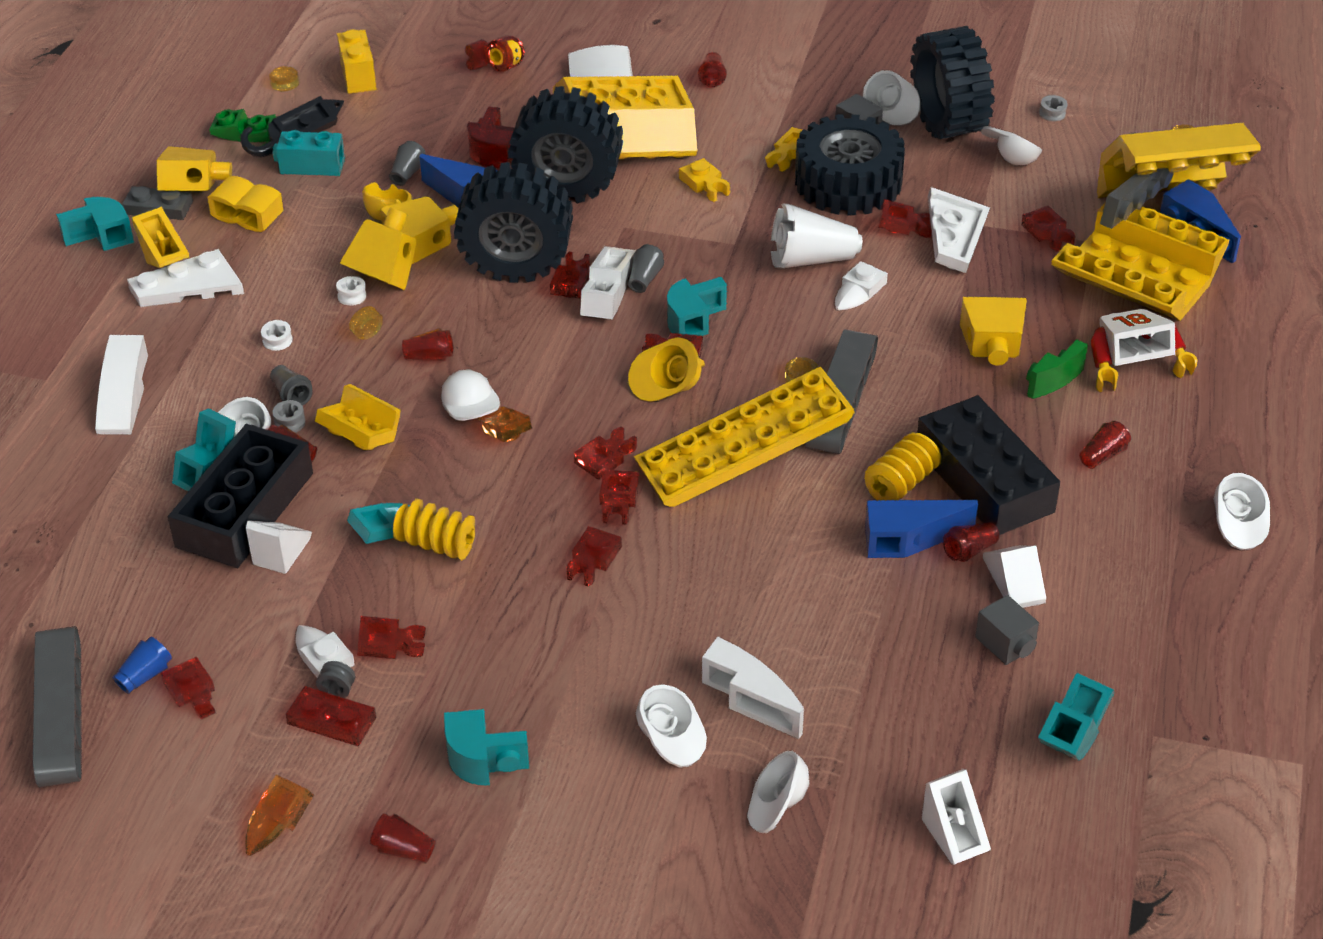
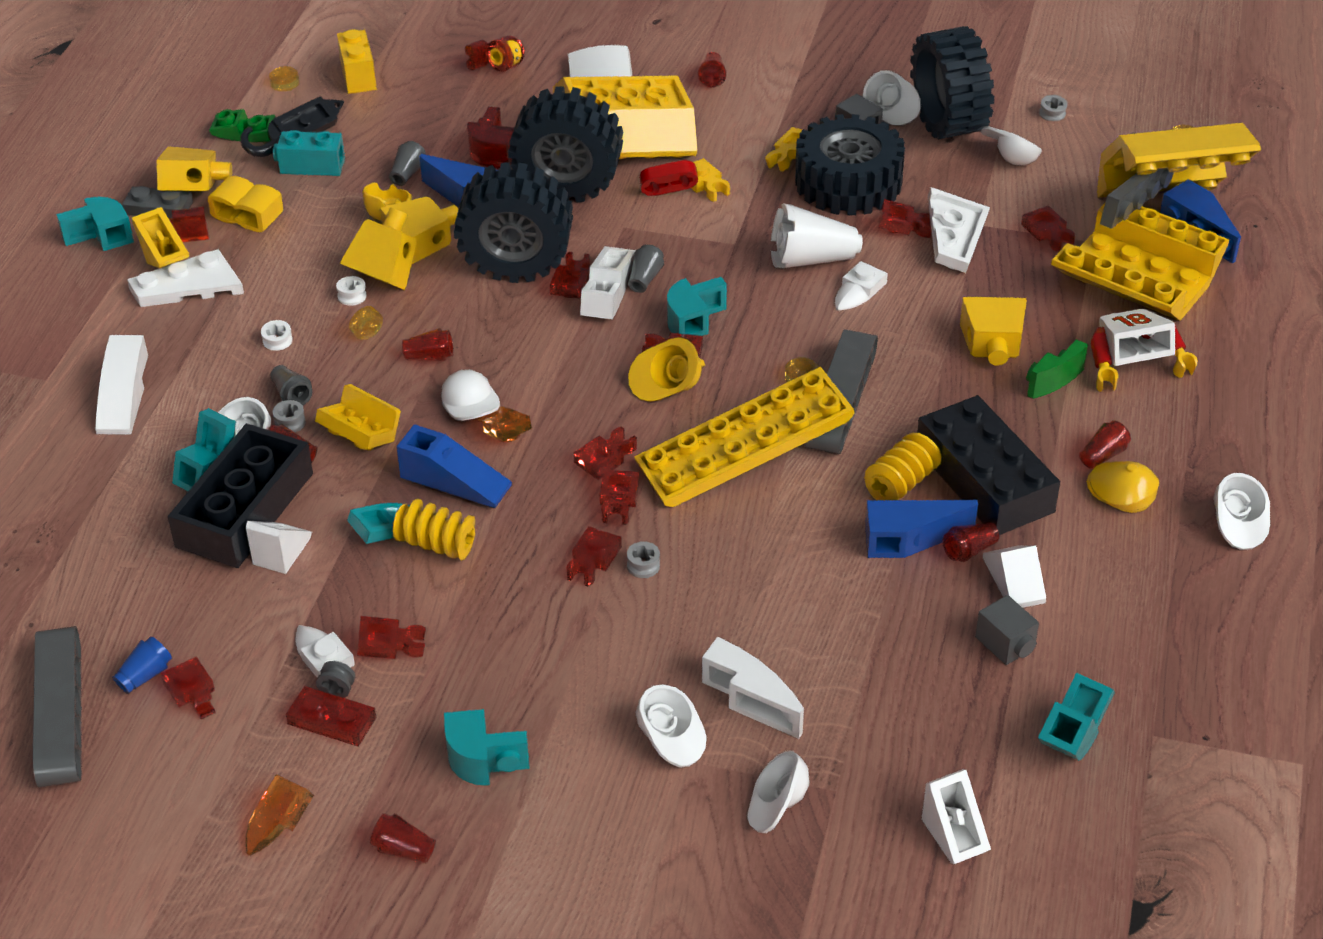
none -> clear red plate [169,207,209,243]
none -> blue slope [396,424,512,508]
none -> light grey bush [627,542,660,578]
none -> red beam [639,160,698,196]
none -> yellow hat [1086,461,1159,513]

